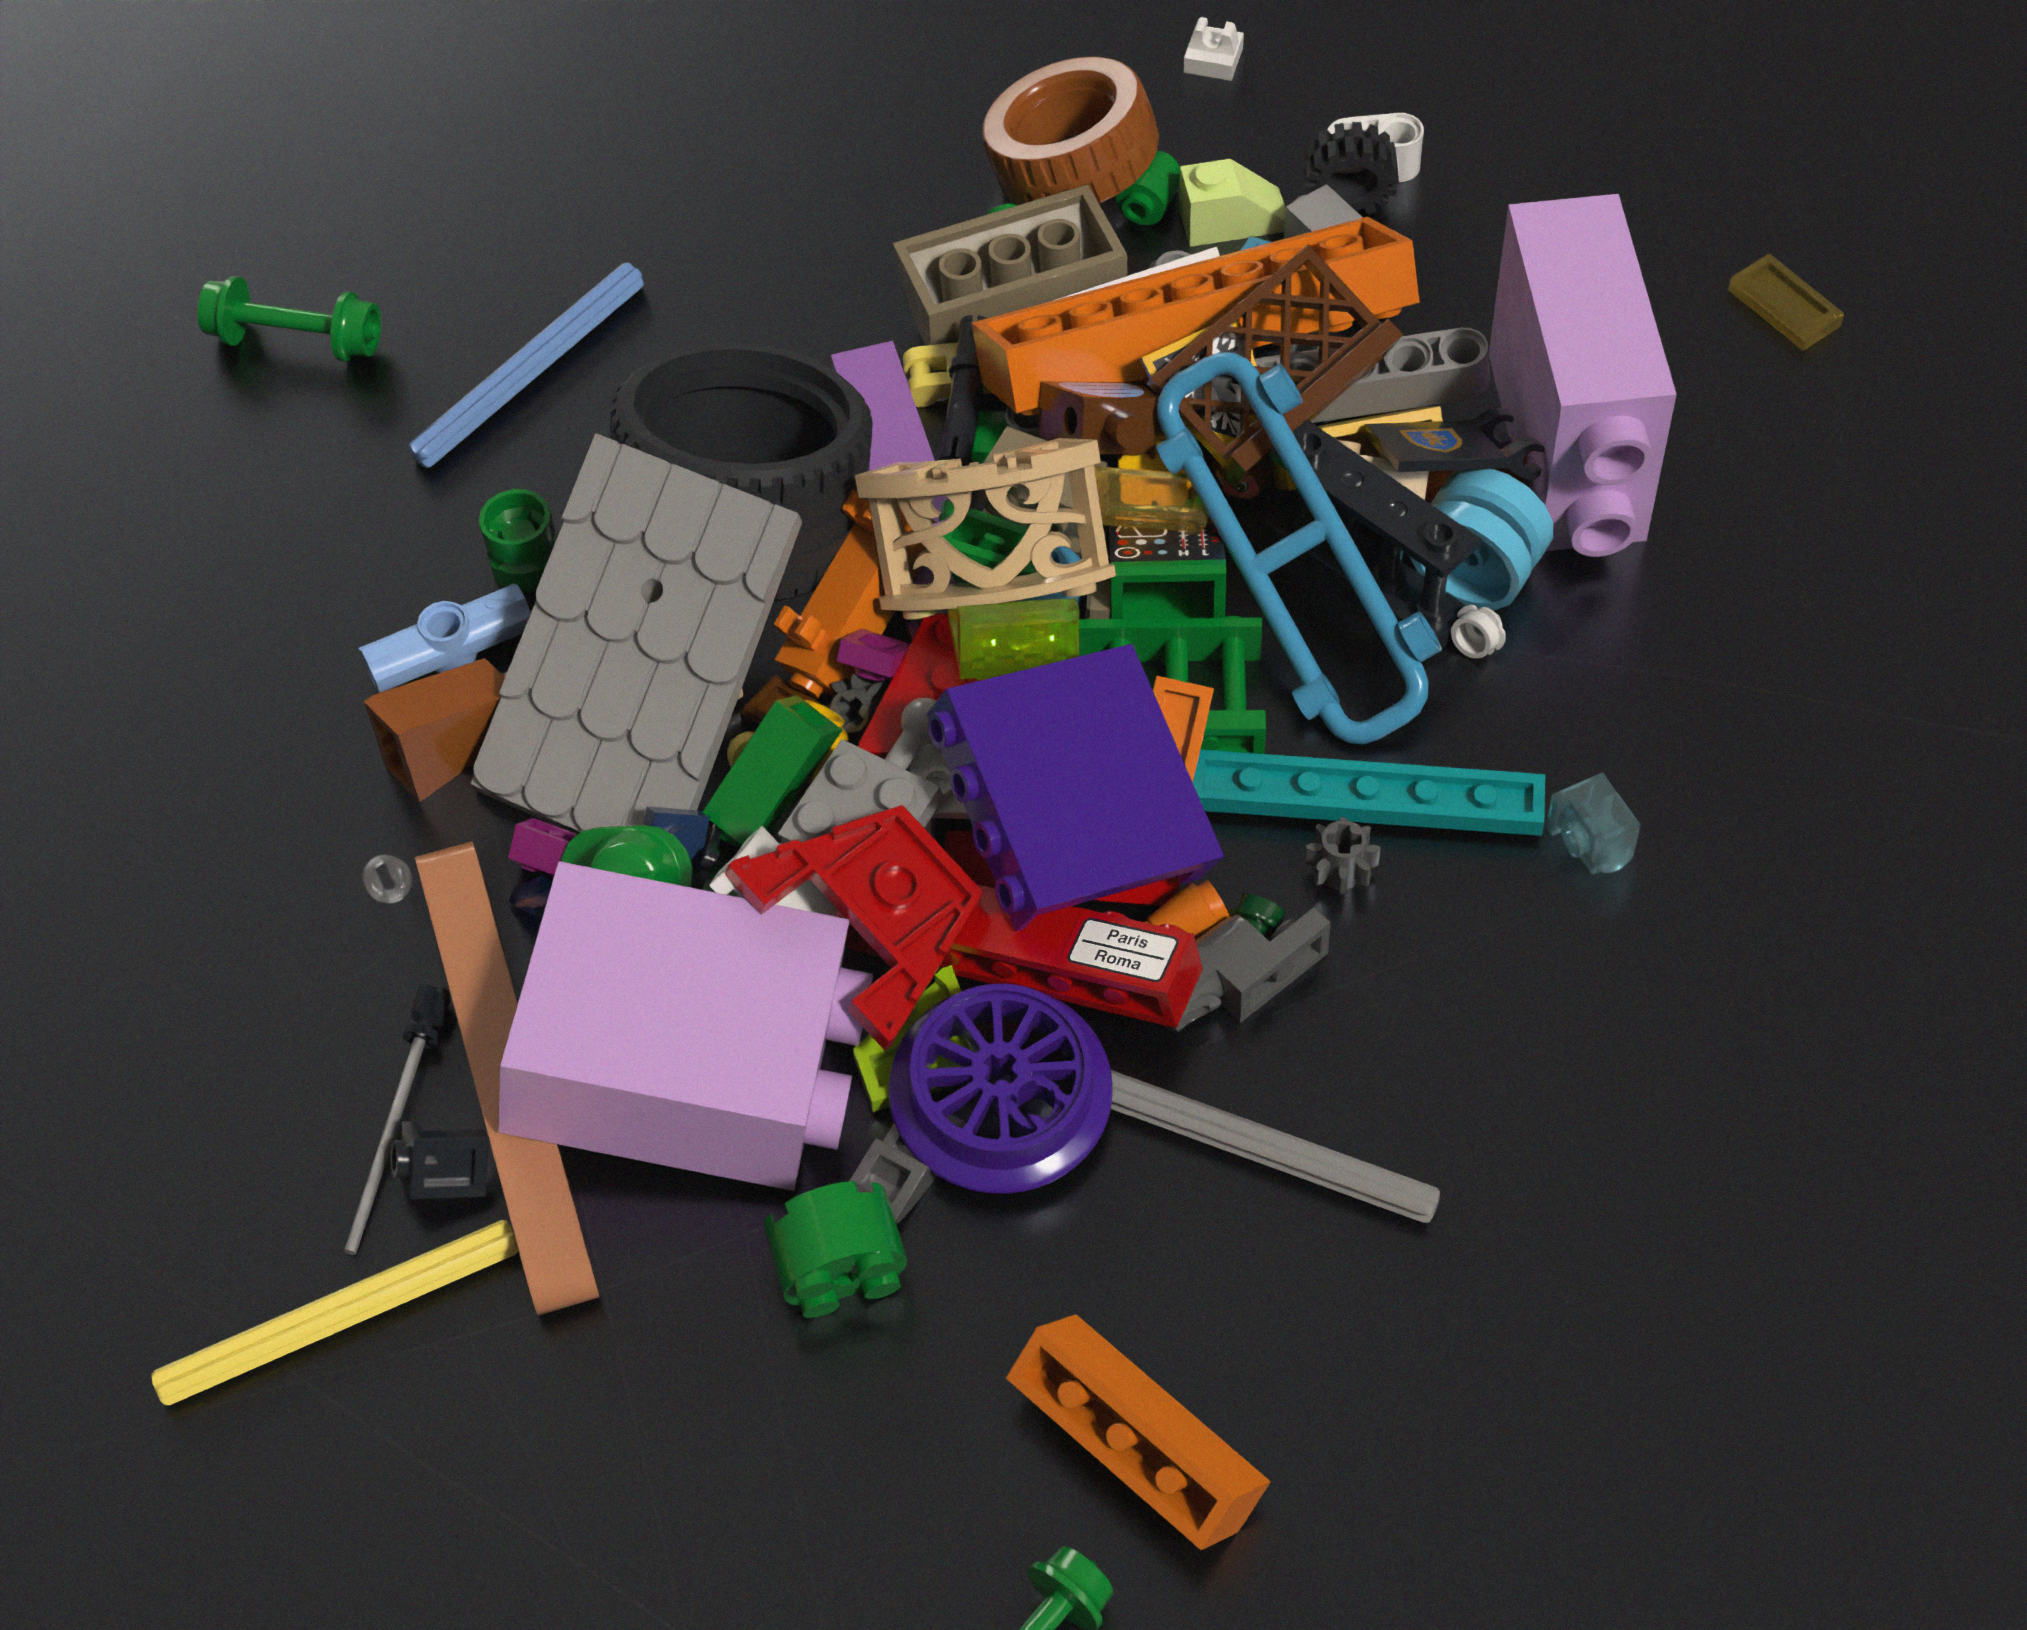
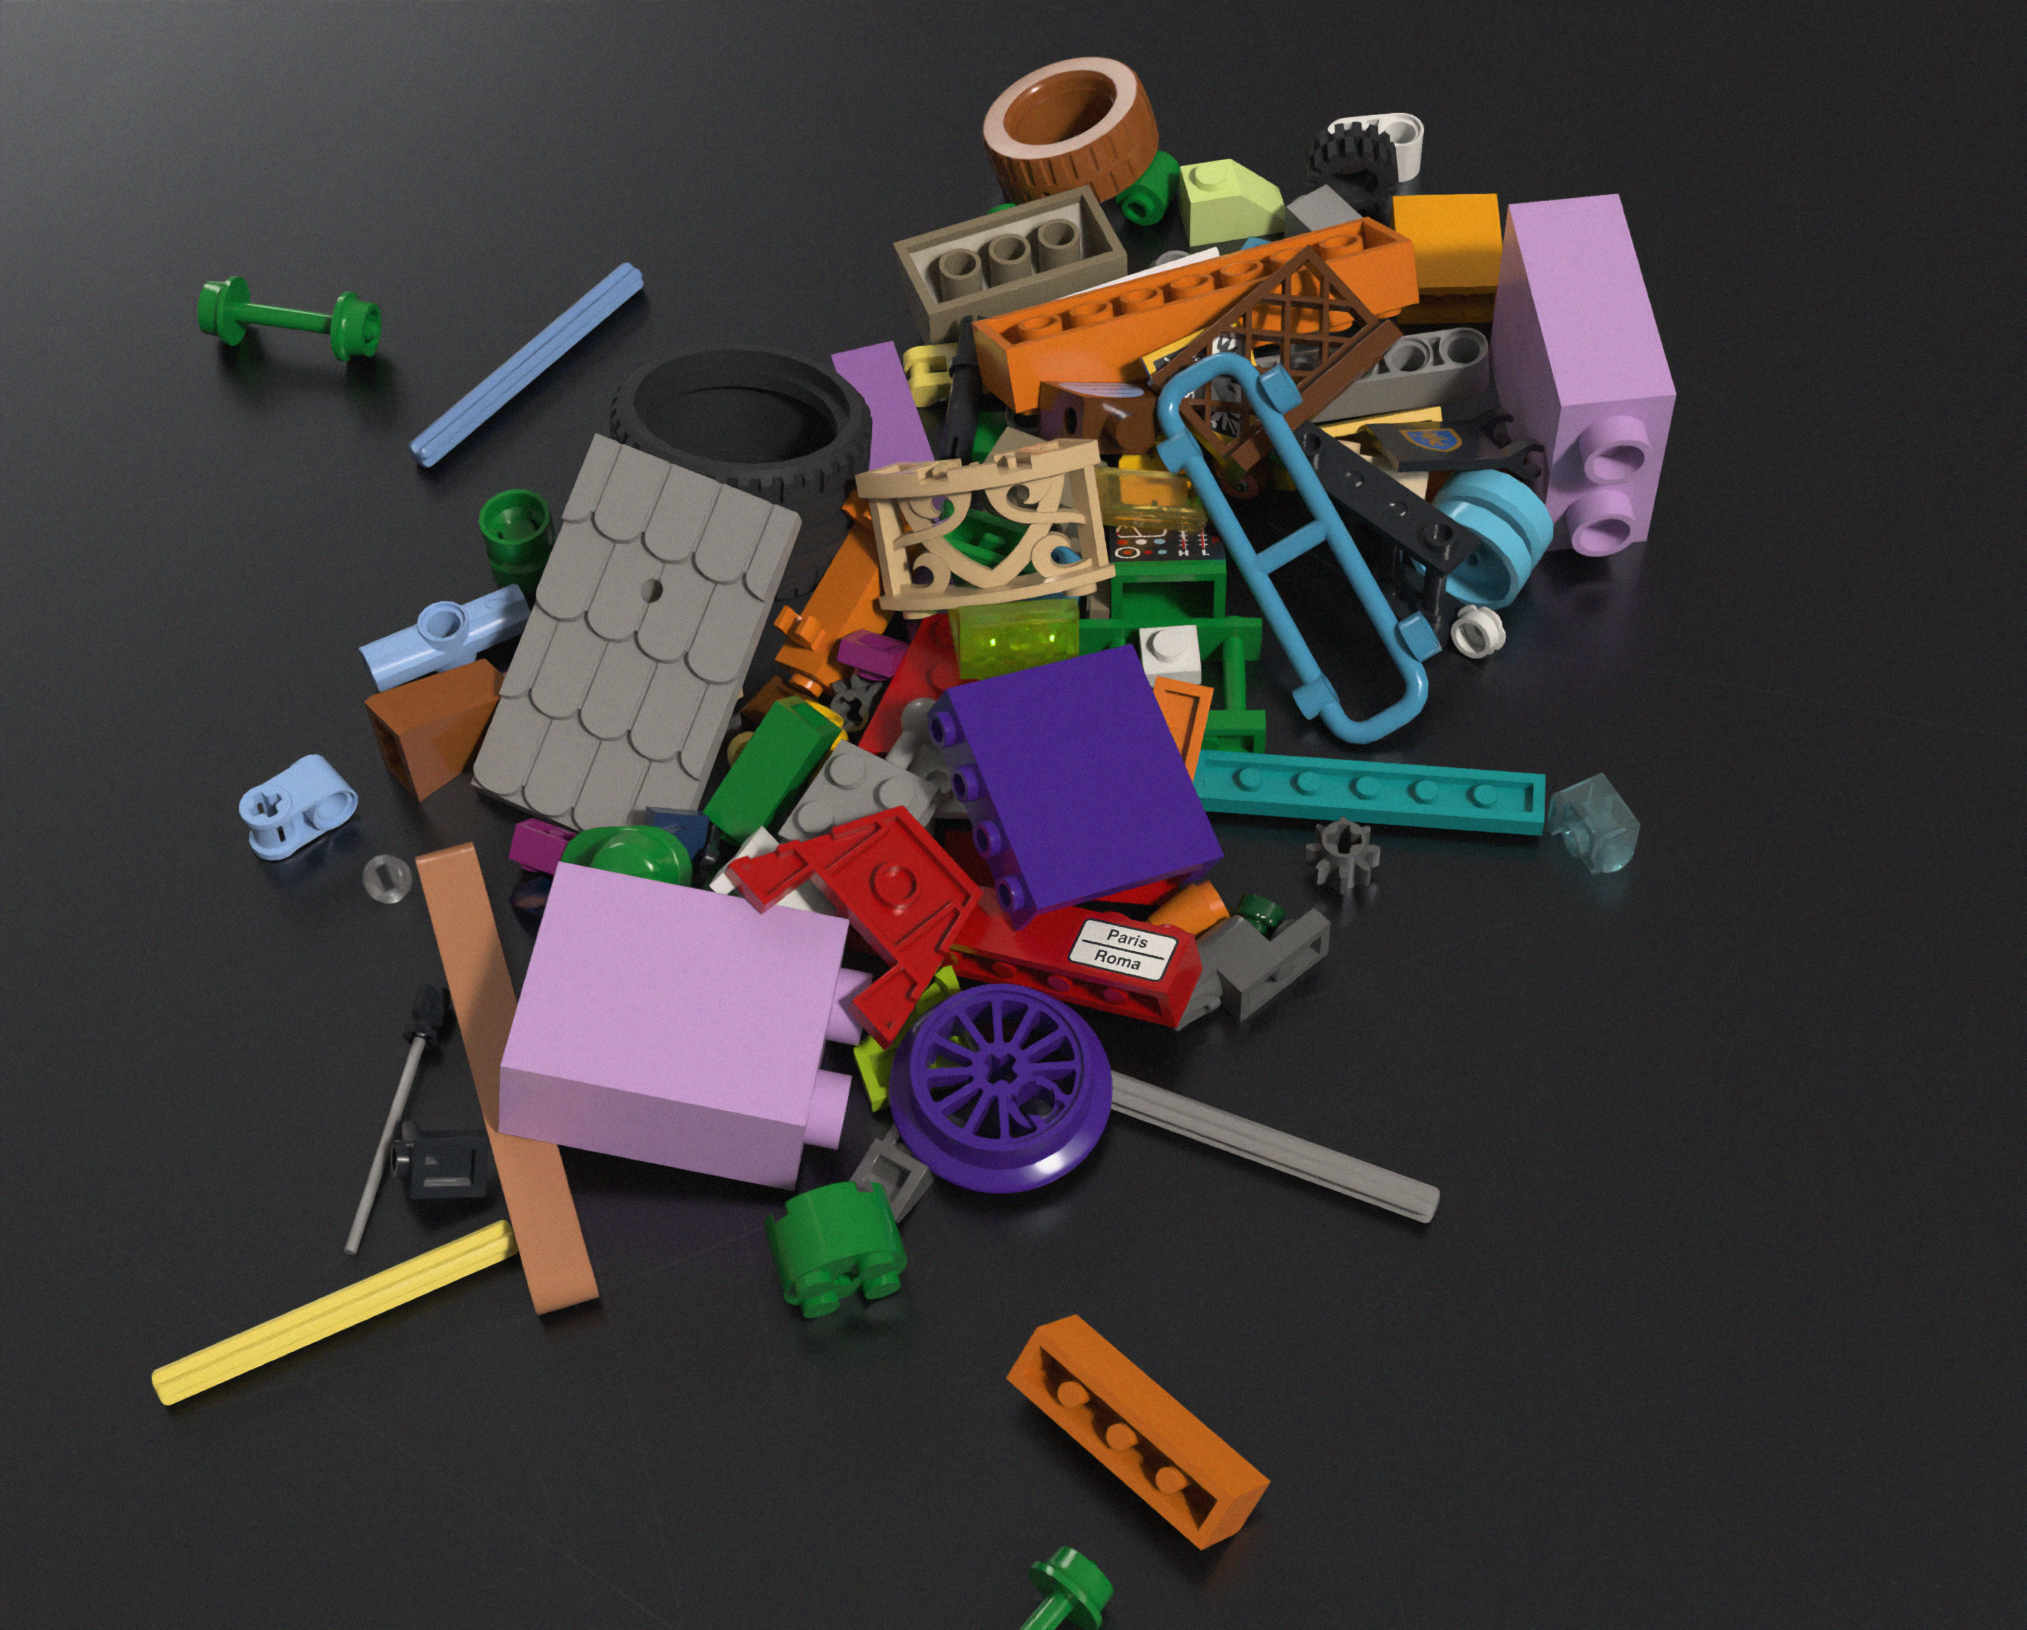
white tile [1184,17,1244,81] -> none
clear yellow tile [1729,253,1844,351] -> none
none -> light blue piece [239,754,358,861]
none -> white plate [1139,625,1201,688]
none -> light orange brick [1390,194,1503,324]

